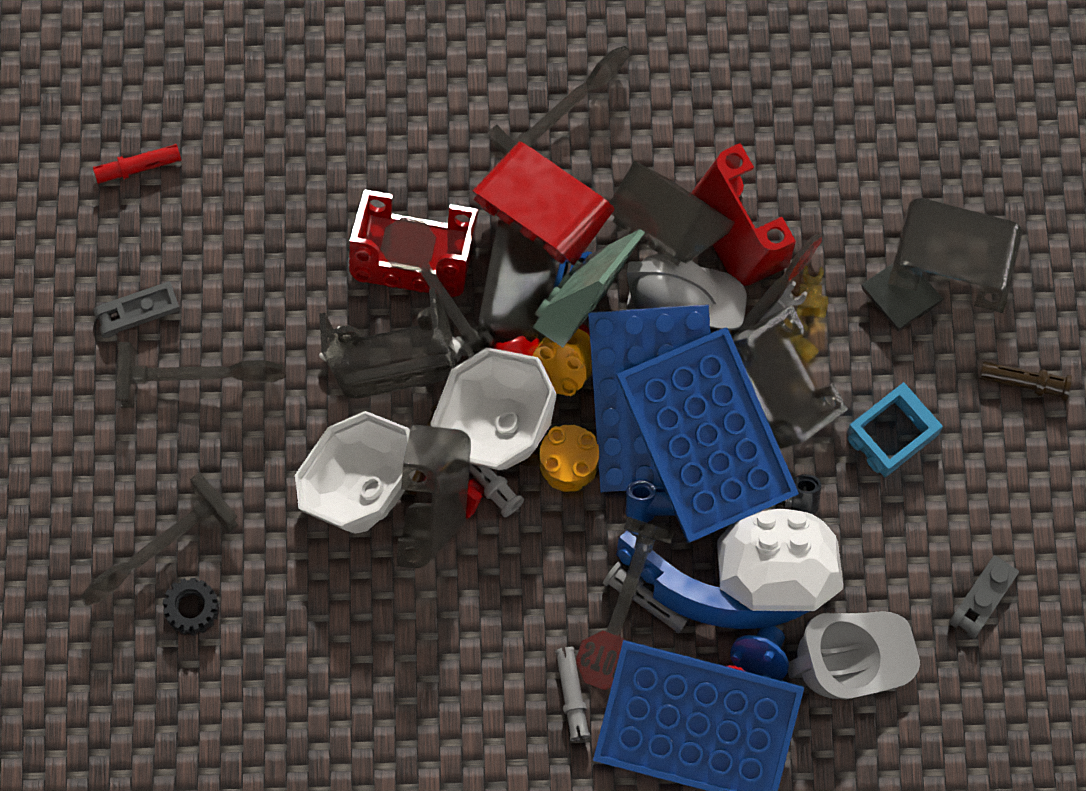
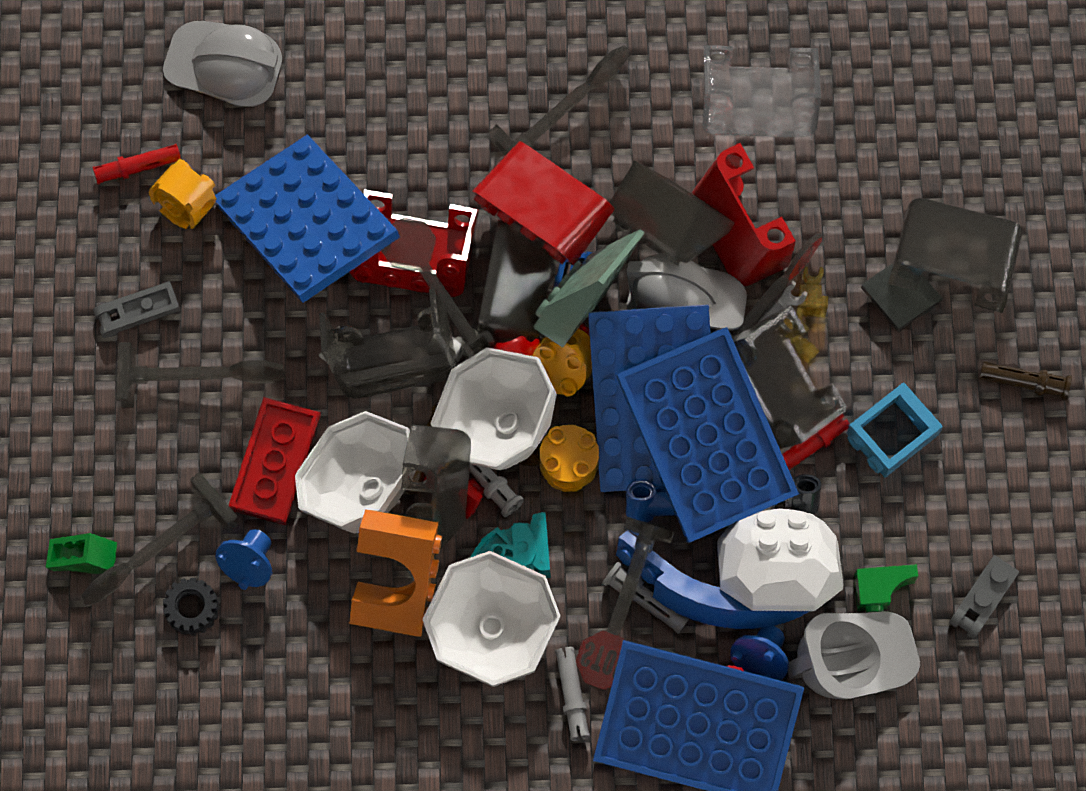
none -> green arch [46,533,117,574]
none -> light orange brick [149,159,216,229]
none -> light grey piece [163,21,282,107]
none -> blue plate [215,134,400,303]
none -> blue piece [215,529,272,590]
none -> red plate [228,397,321,525]
none -> orange arch [349,509,442,637]
none -> white rock [422,551,561,687]
none -> teal piece [470,512,551,578]
none -> clear windscreen [702,45,821,138]
none -> red pin [782,412,850,470]
none -> green arch [853,564,918,613]

